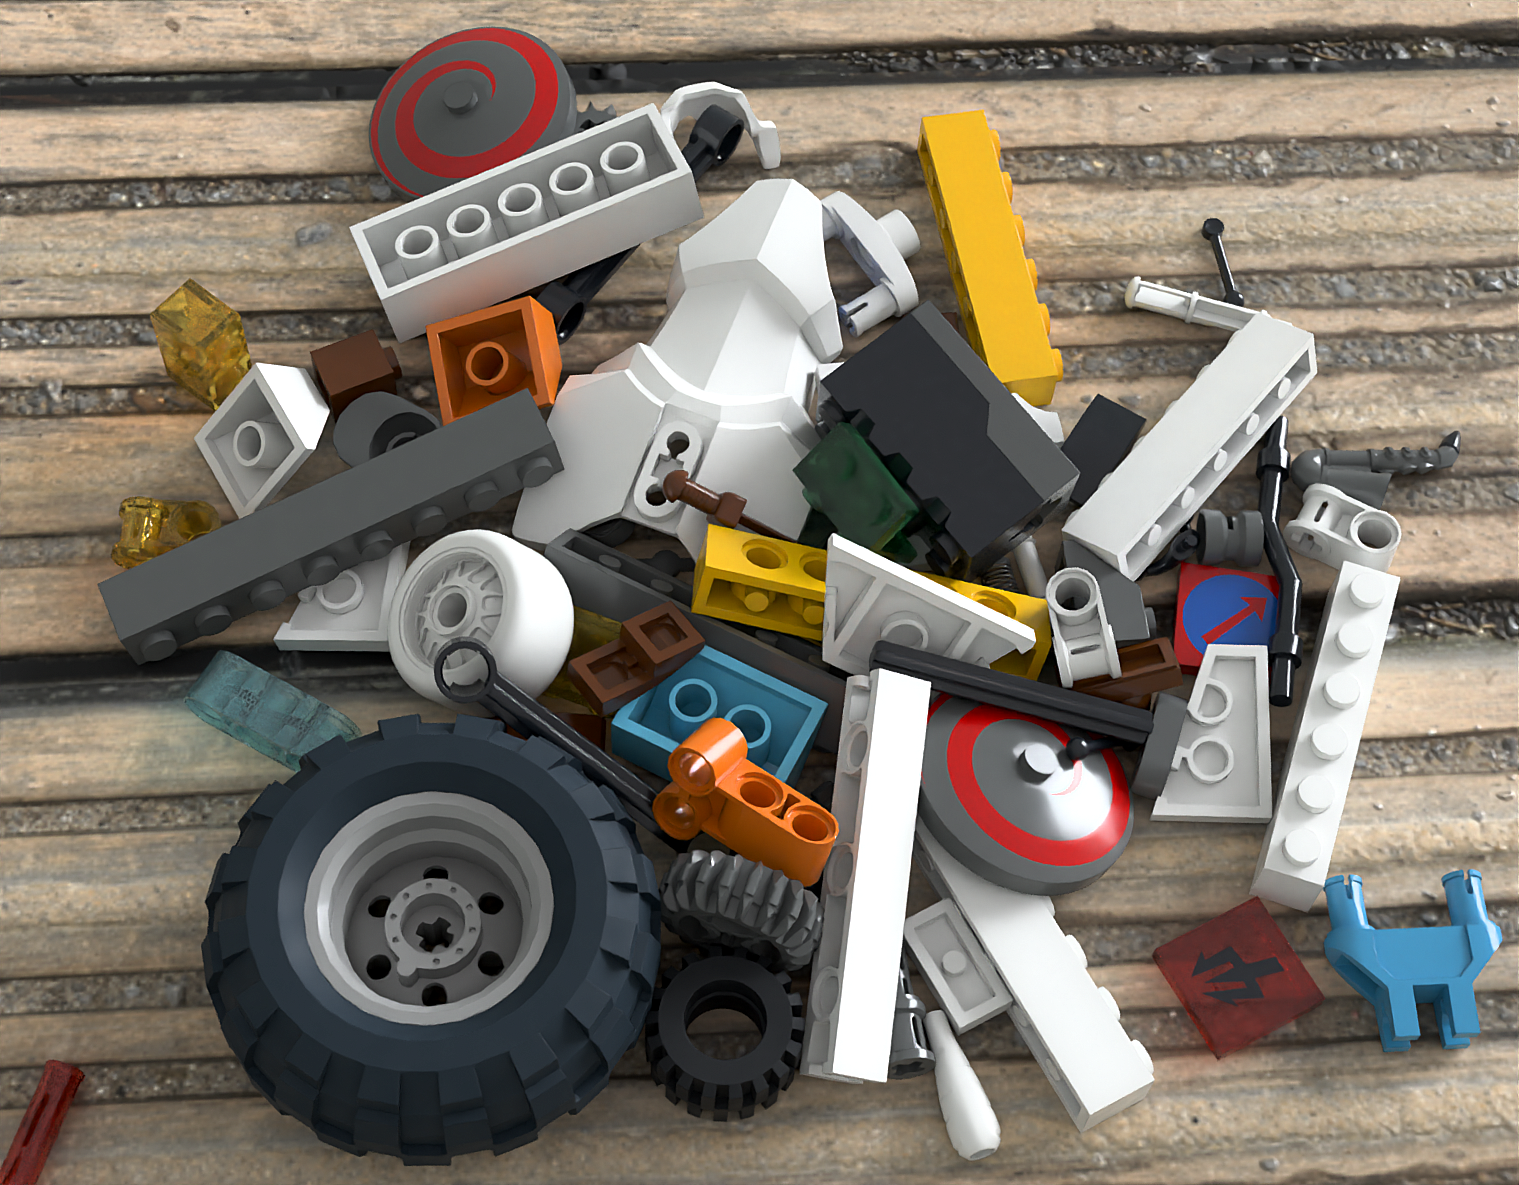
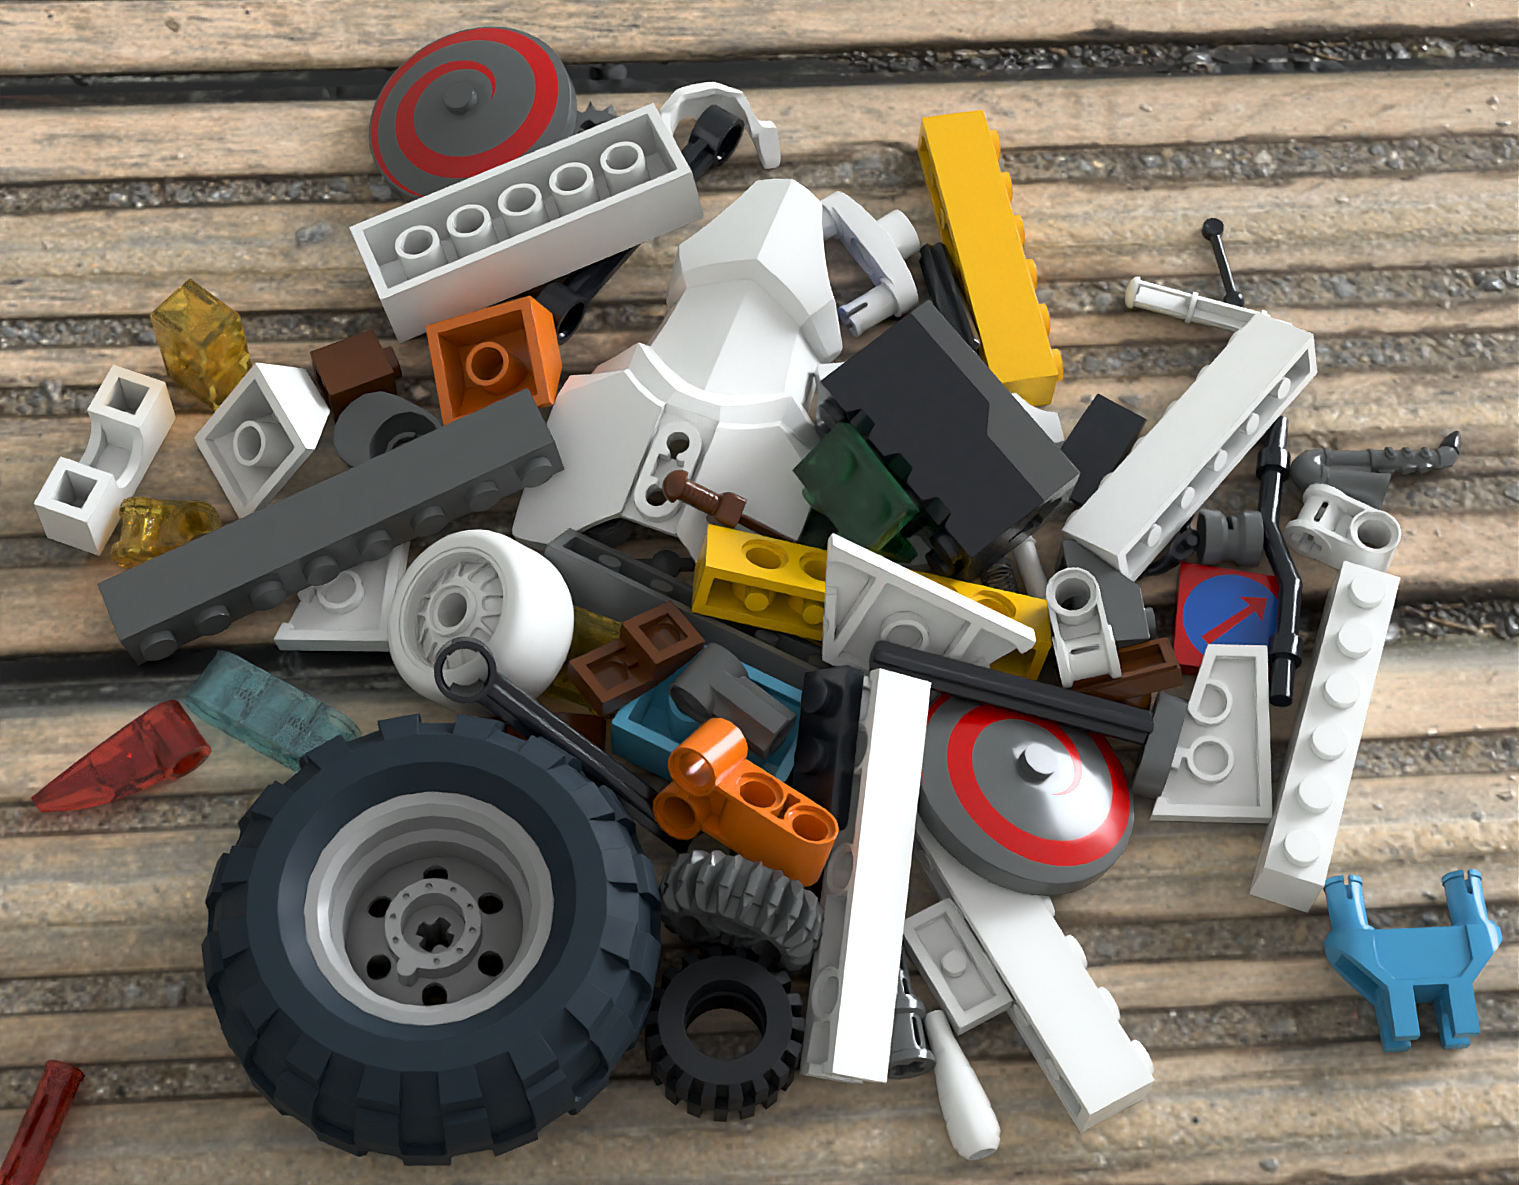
black hinge [1065,737,1140,761] -> none
clear red tile [1152,896,1325,1061] -> none
none -> clear red piece [31,699,211,812]
none -> white arch [33,365,176,556]
none -> dark grey piece [668,643,797,760]
none -> black hinge [792,665,864,831]
none -> black axle [919,242,981,356]

